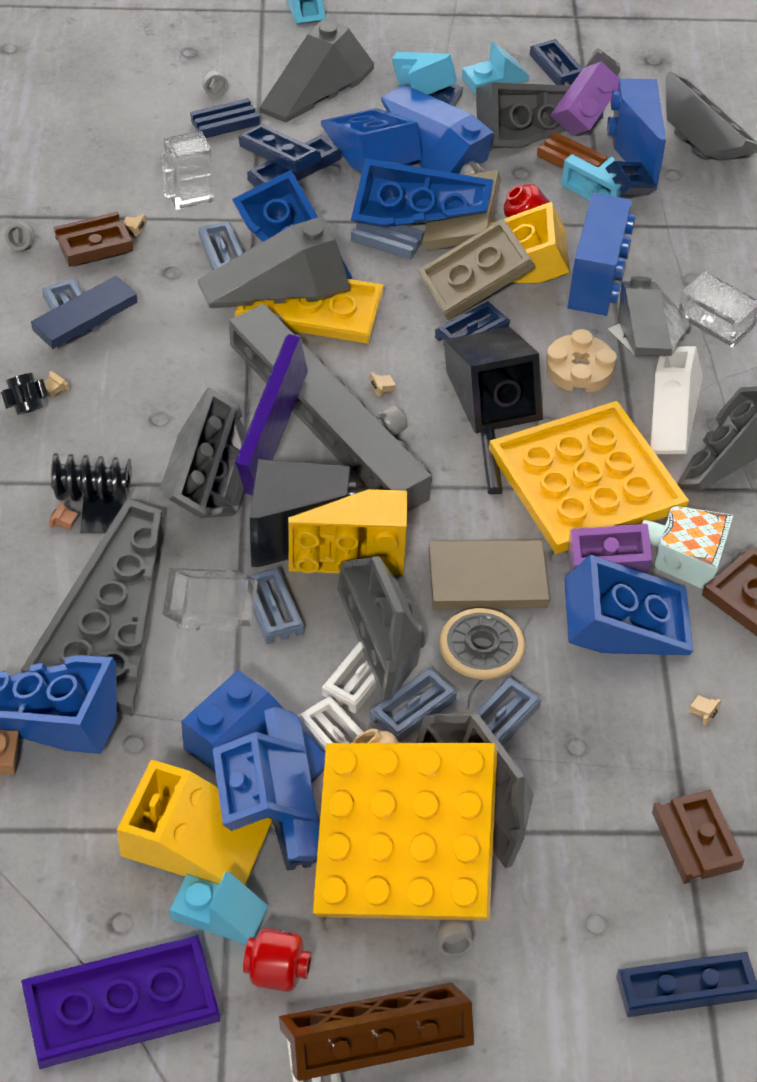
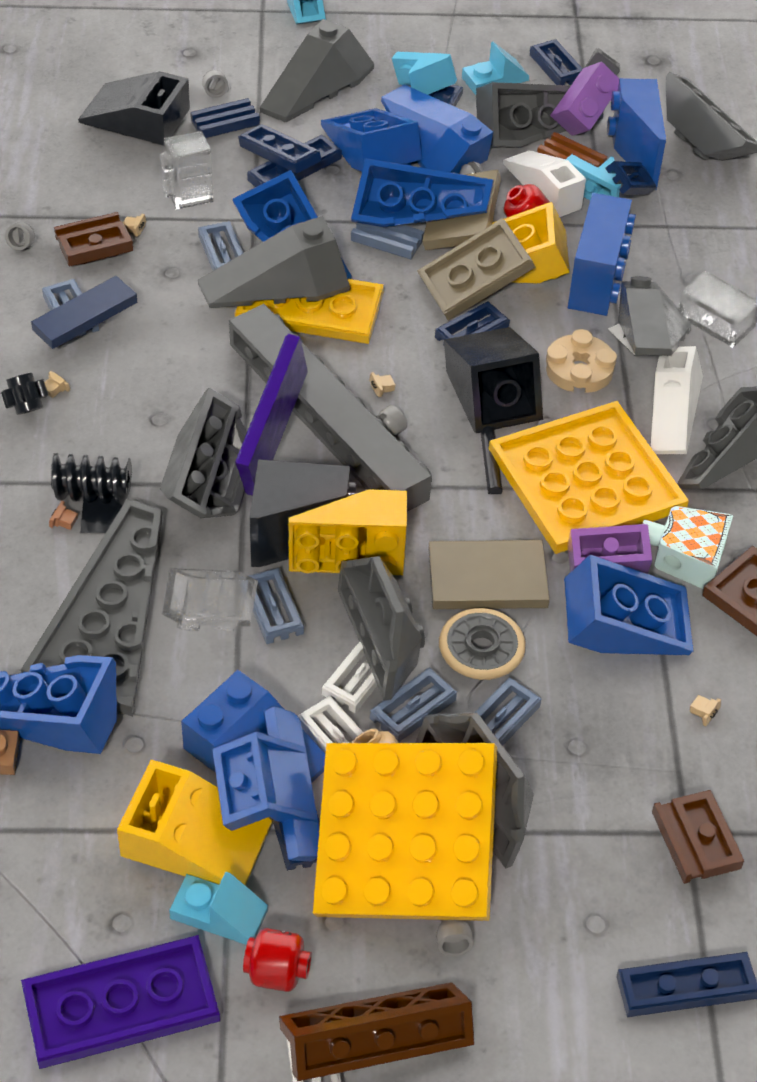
none -> black slope [78,71,190,146]
none -> white slope [503,150,586,217]

